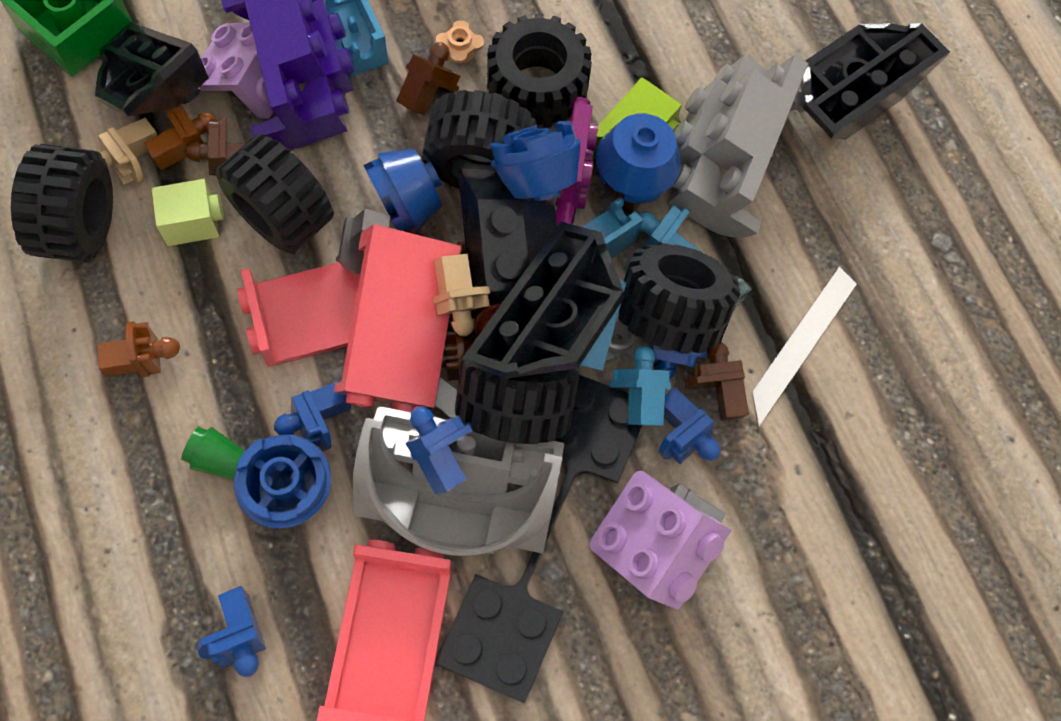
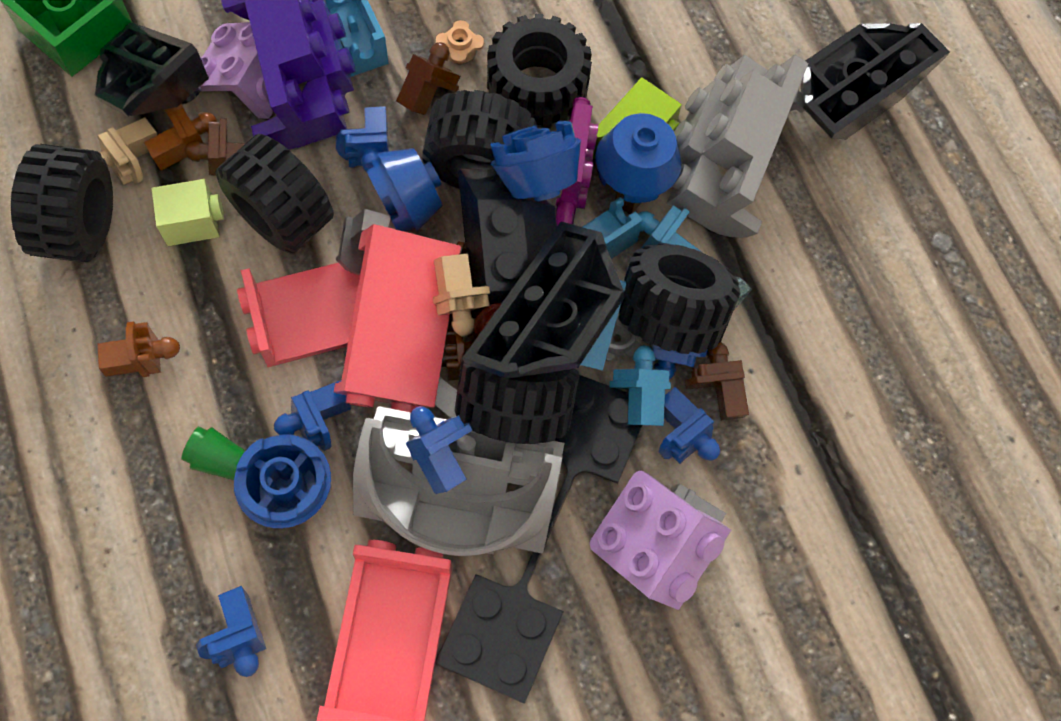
white sticker [753,267,857,426] -> none
none -> blue piece [335,106,389,171]

